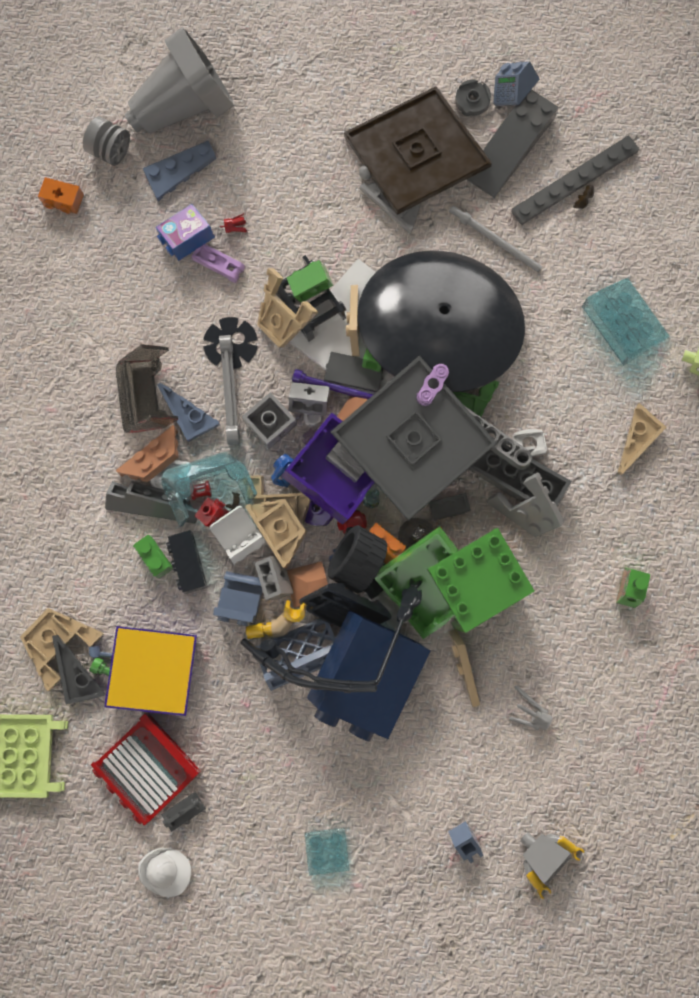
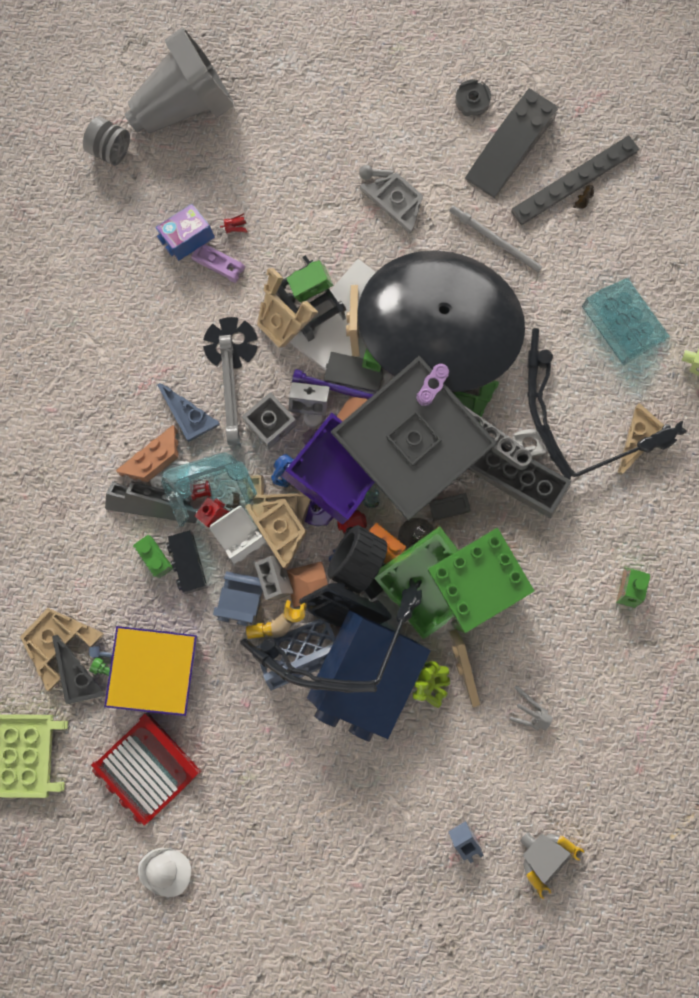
orange brick [38,177,84,214] -> none
clear smoke windscreen [116,344,178,433] -> none
sand blue wing [143,141,216,201] -> none
dark grey hinge [161,791,206,832] -> none
clear light blue tile [304,827,350,876] -> none
light grey plate [326,442,364,482] -> none
dark brown tile [344,86,492,215] -> none
light grey wing [486,473,564,537] -> none
sand blue slope [493,61,540,106] -> none
none -> lime piece [412,661,450,708]
none -> black piece [527,328,687,480]

